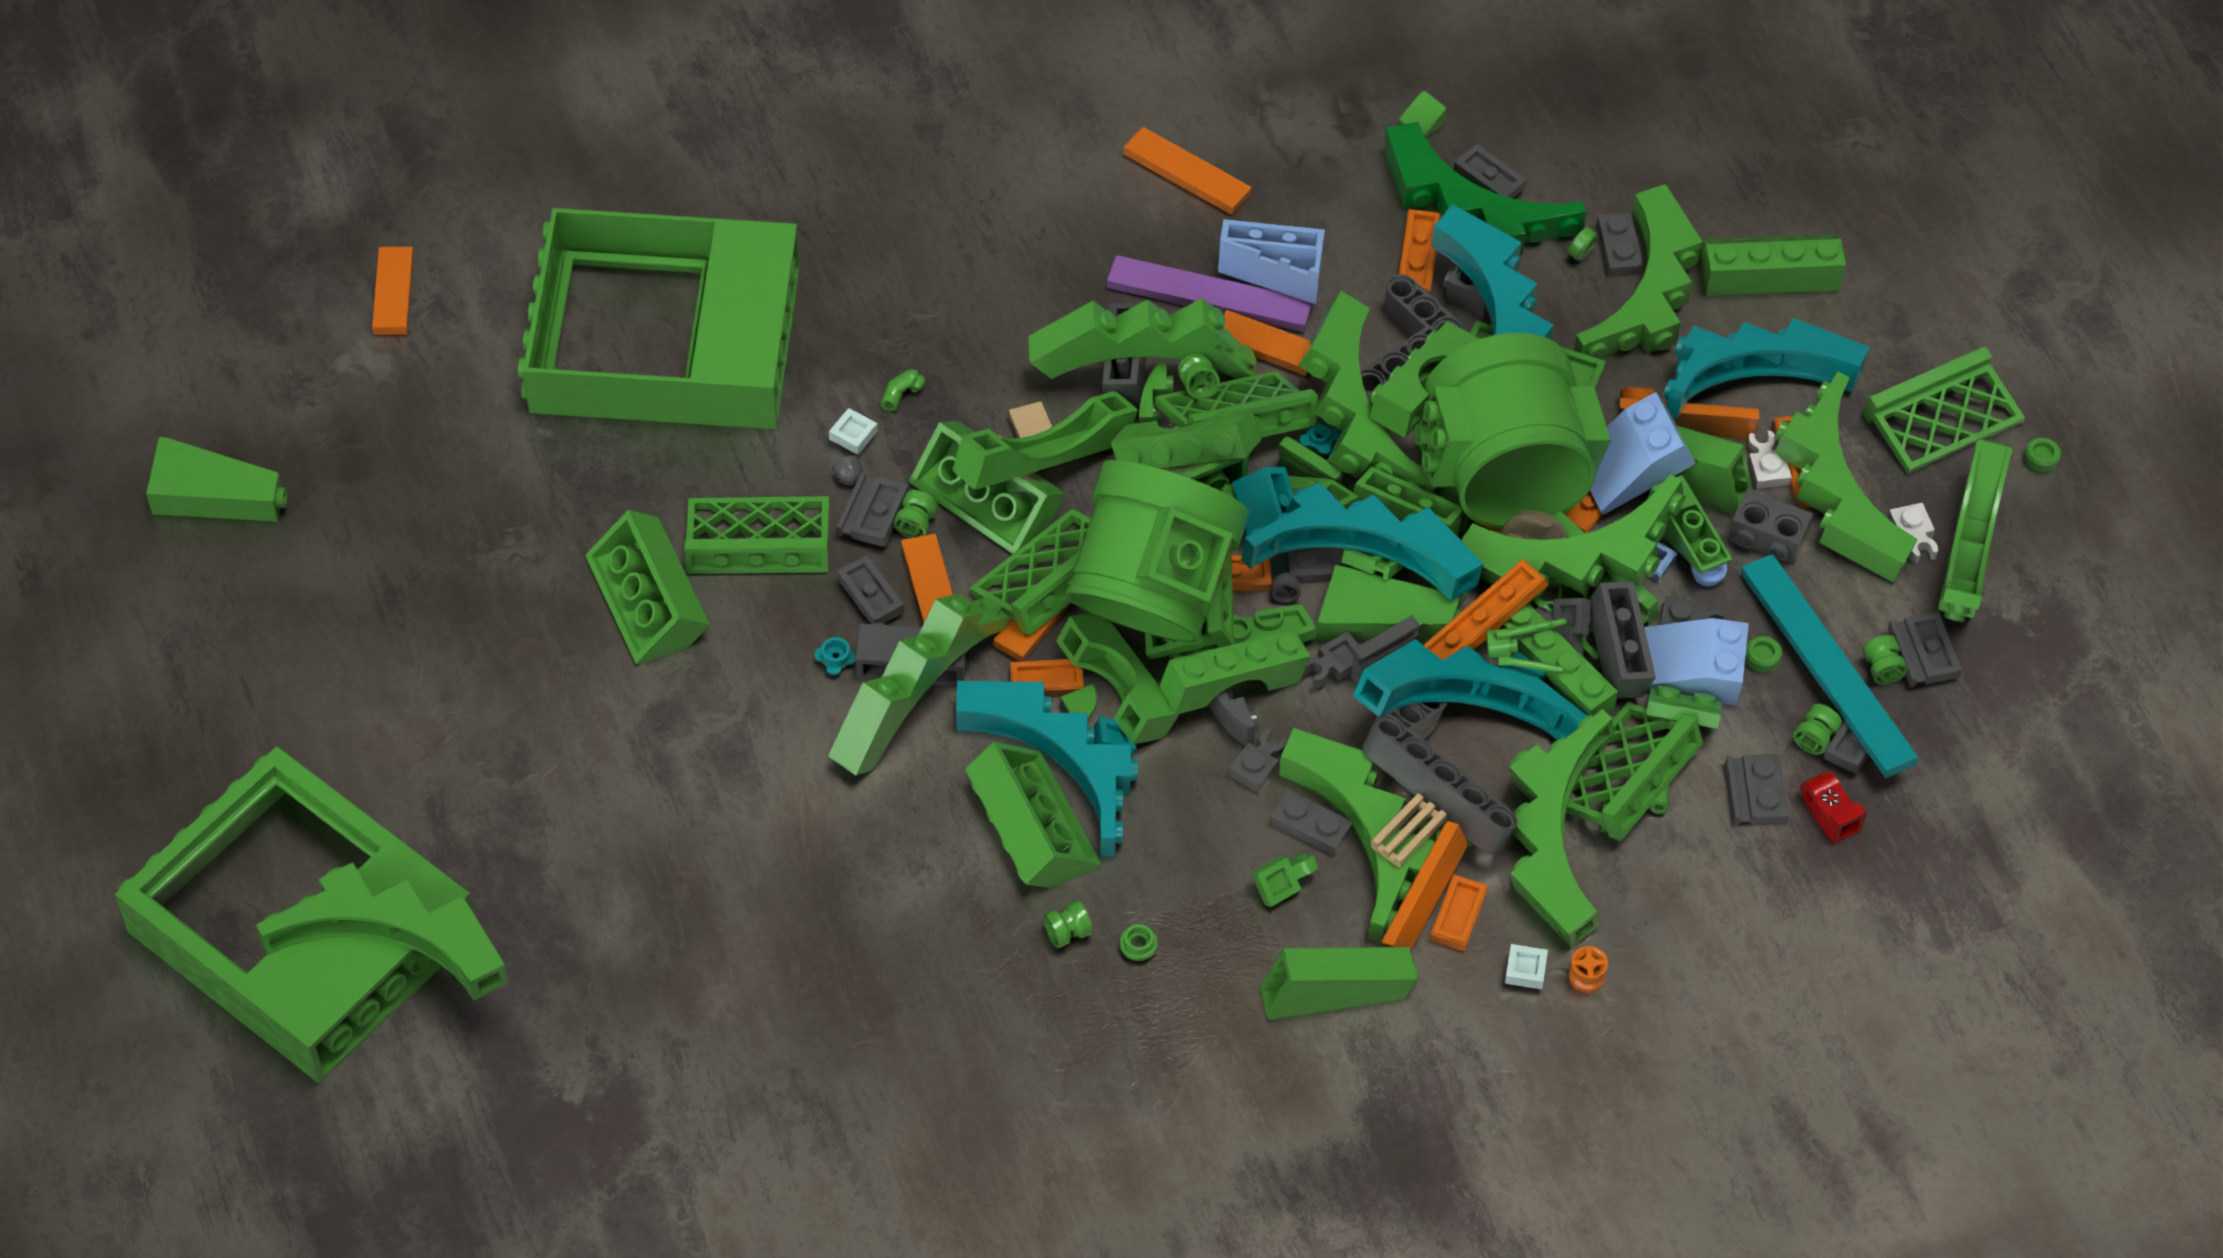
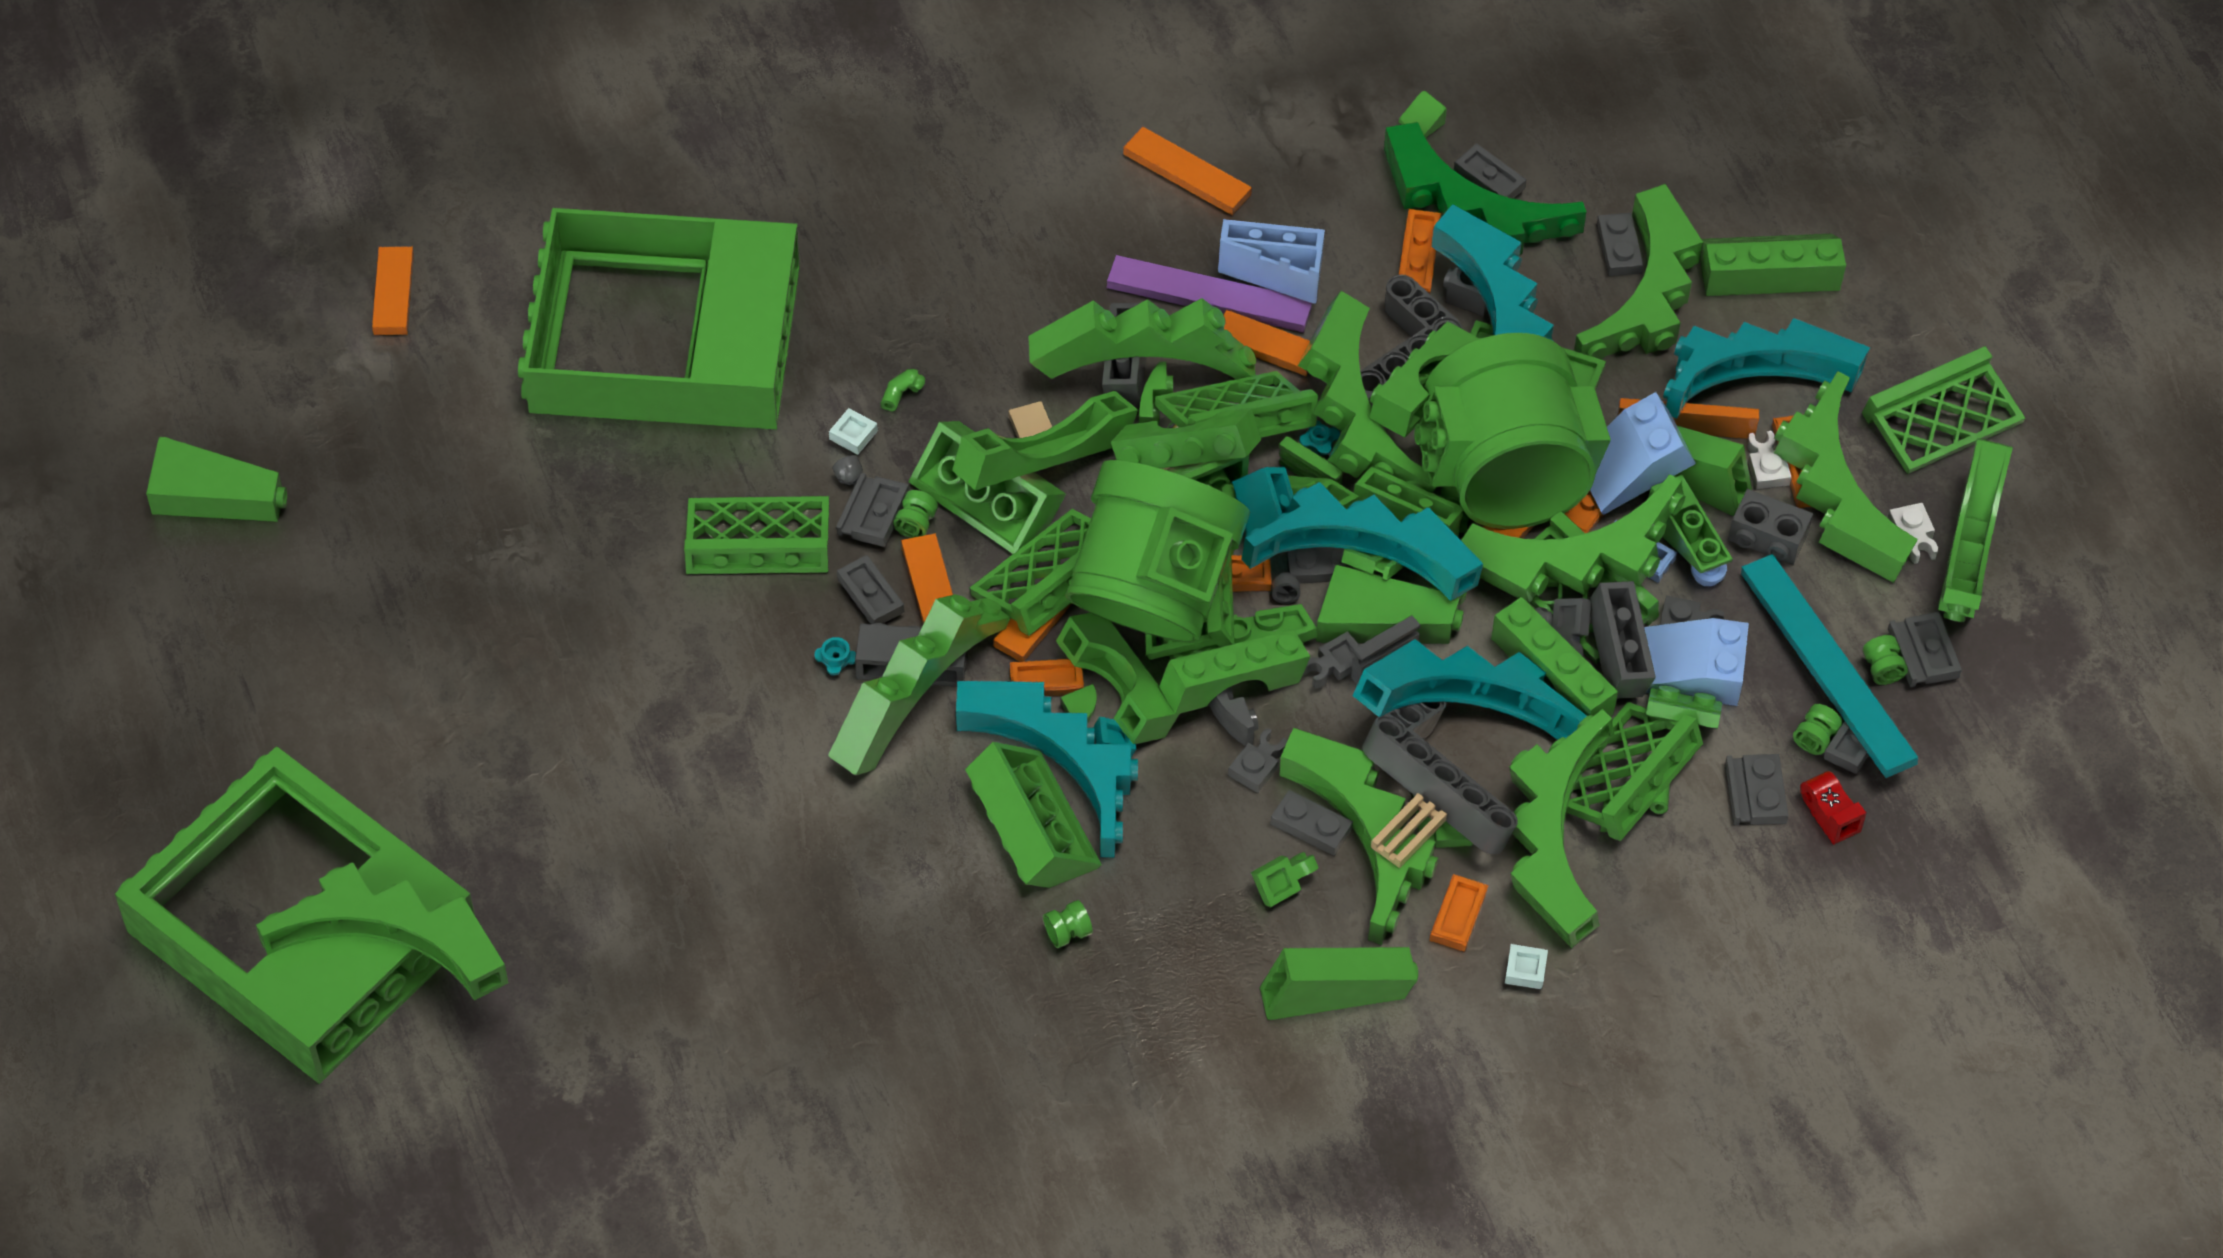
bright green slope [585,510,710,664] -> none
bright green plate [1120,924,1158,961] -> none
bright green wheel [1178,353,1220,399] -> none
orange tile [1381,821,1469,952] -> none
orange tile [1424,559,1548,660] -> none
bright green plant [1486,618,1567,673] -> none
dark tan tile [1500,510,1568,540] -> none
bright green tile [1567,227,1598,261] -> none
orange wheel [1568,946,1609,993] -> none
orange tile [1620,387,1655,400] -> none
bright green tile [1745,636,1782,673] -> none
bright green tile [2024,437,2061,473] -> none

